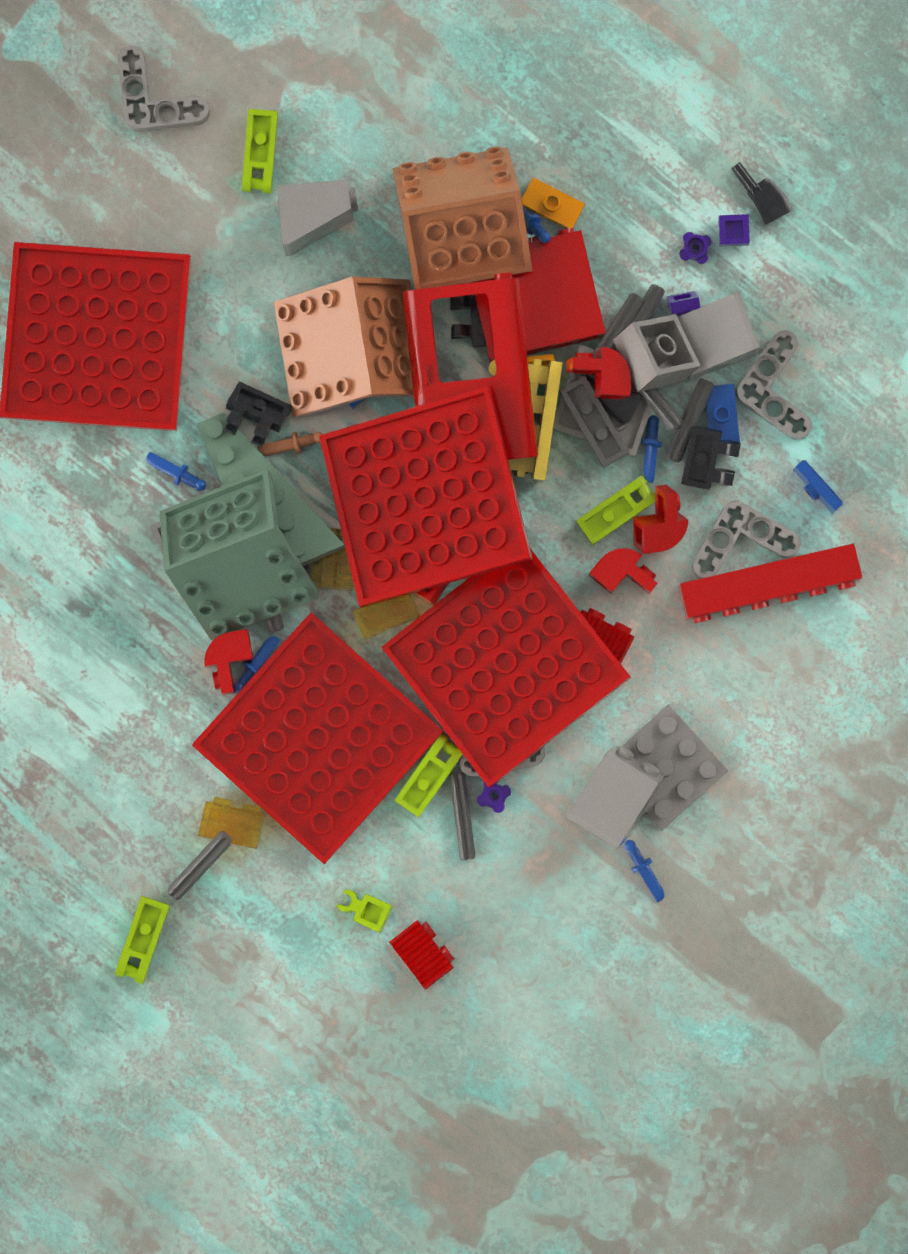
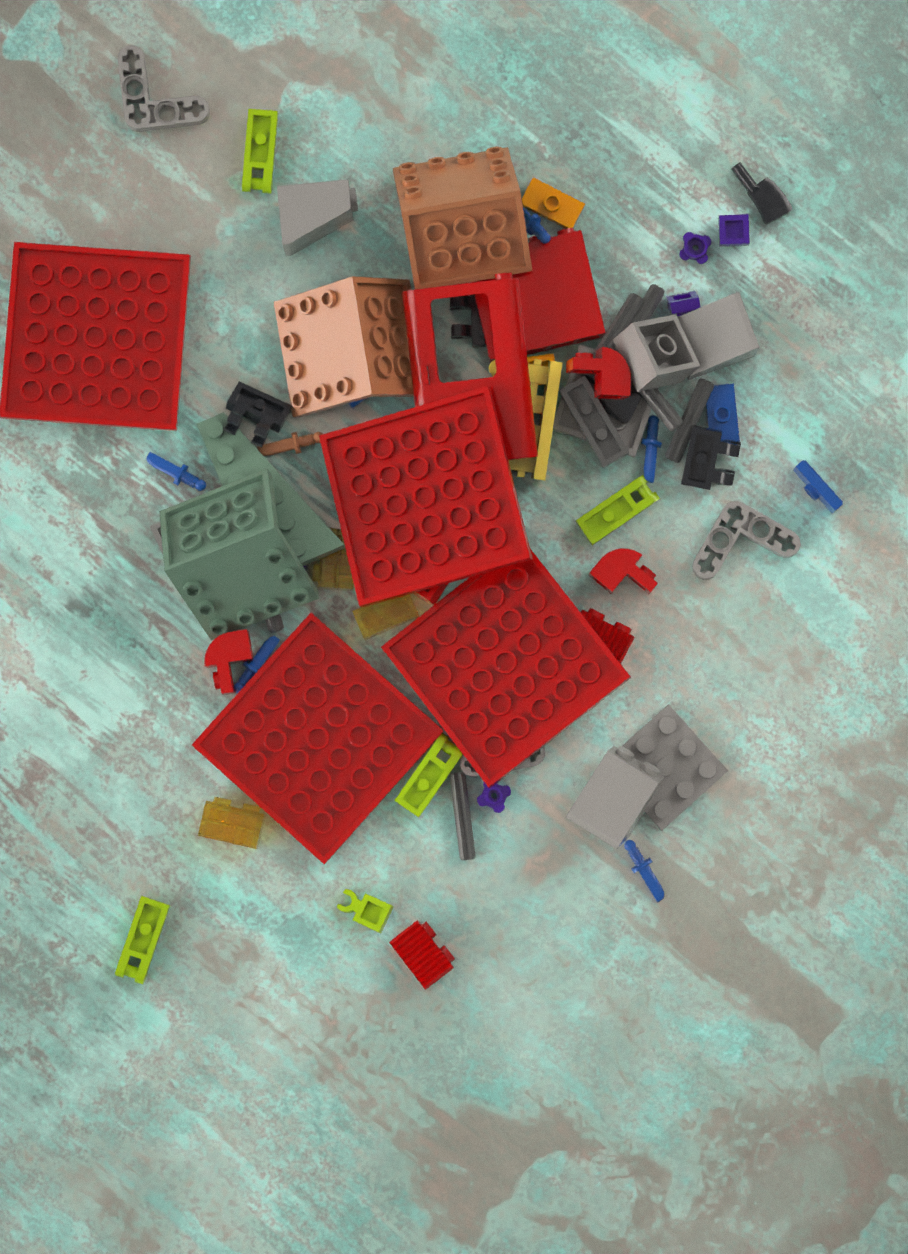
dark grey axle [168,831,233,900] -> none
red brick [633,485,688,554] -> none
red brick [678,543,862,624] -> none
light grey beam [736,330,812,440] -> none

